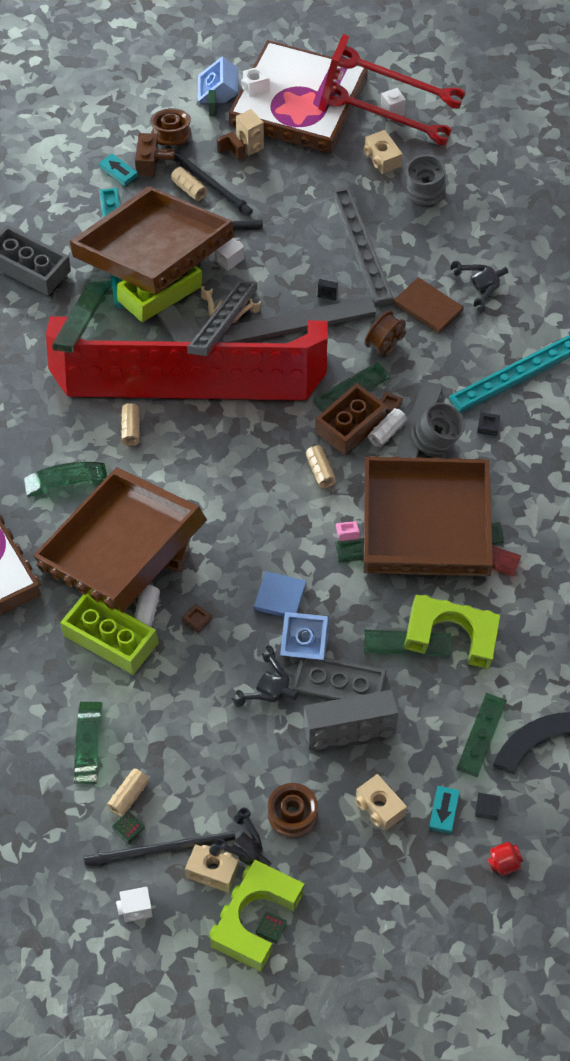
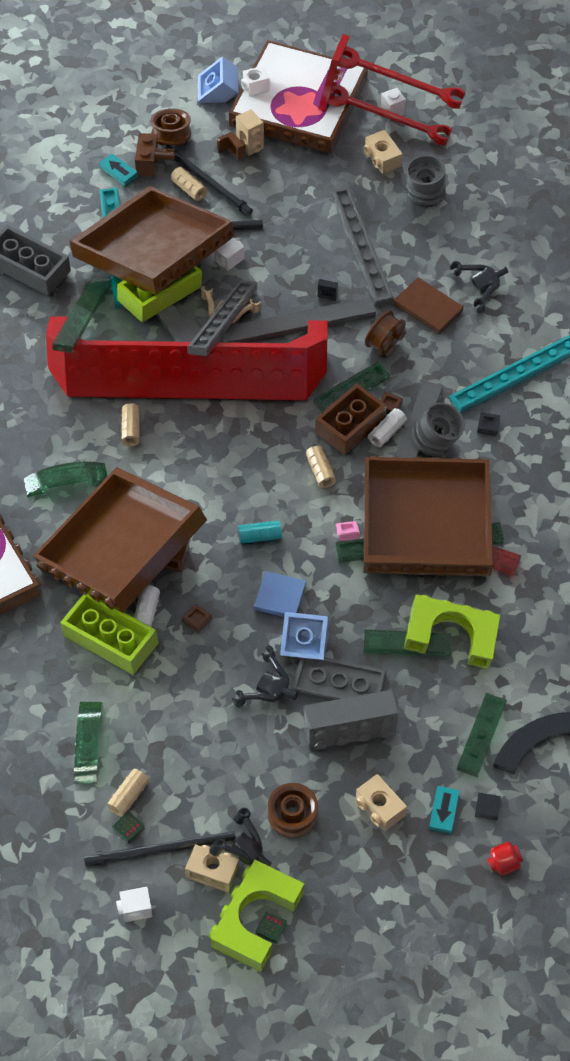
dark green tile [208,90,216,116] -> none
none -> teal axle [238,520,282,544]

